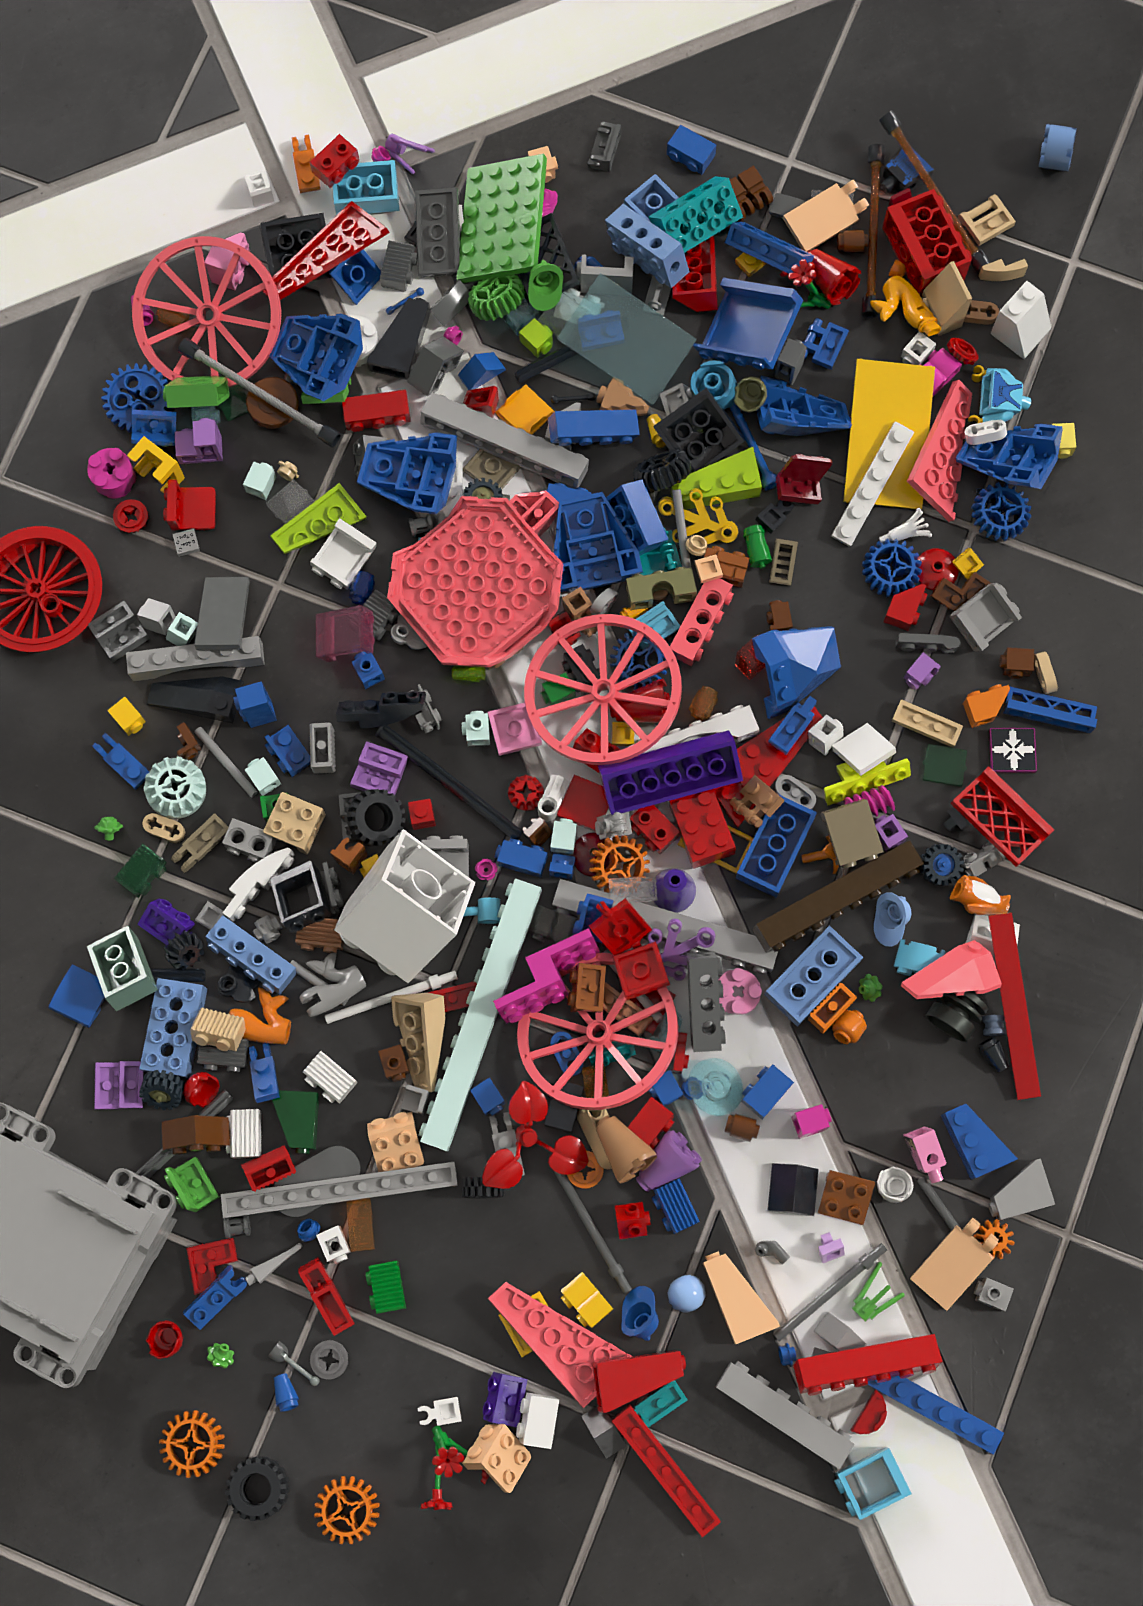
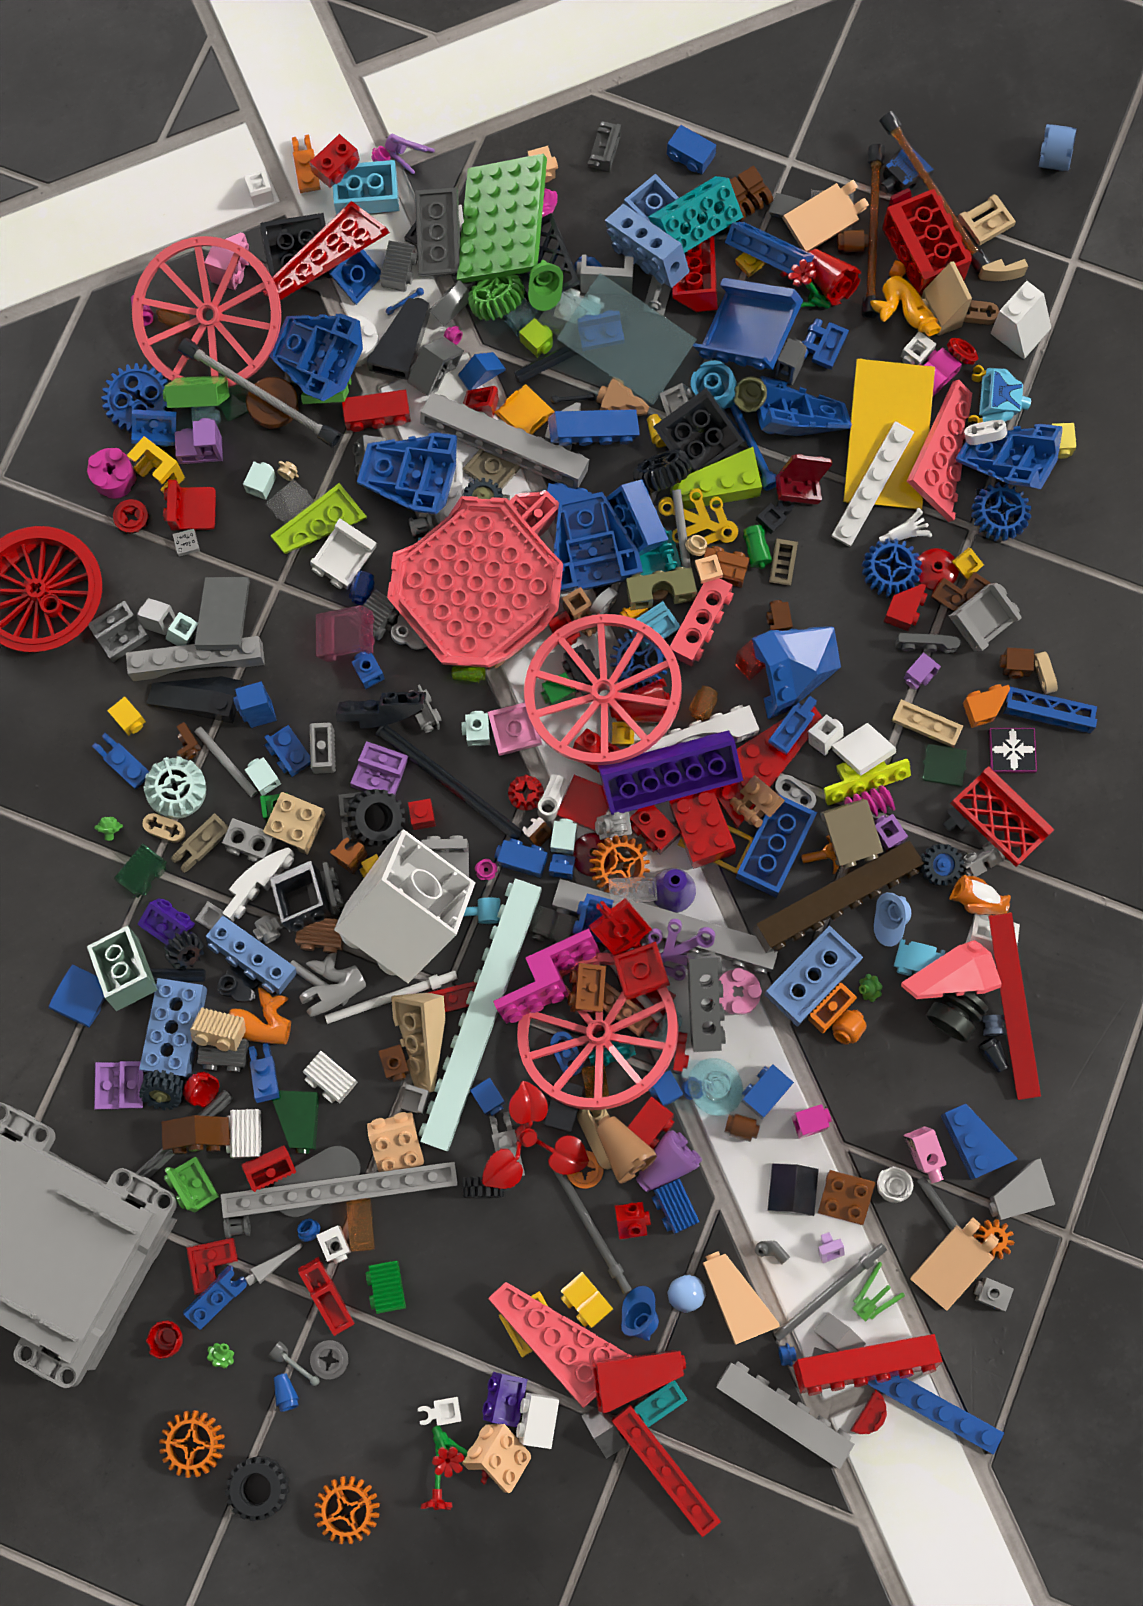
medium azure window [834,1447,912,1520] -> none

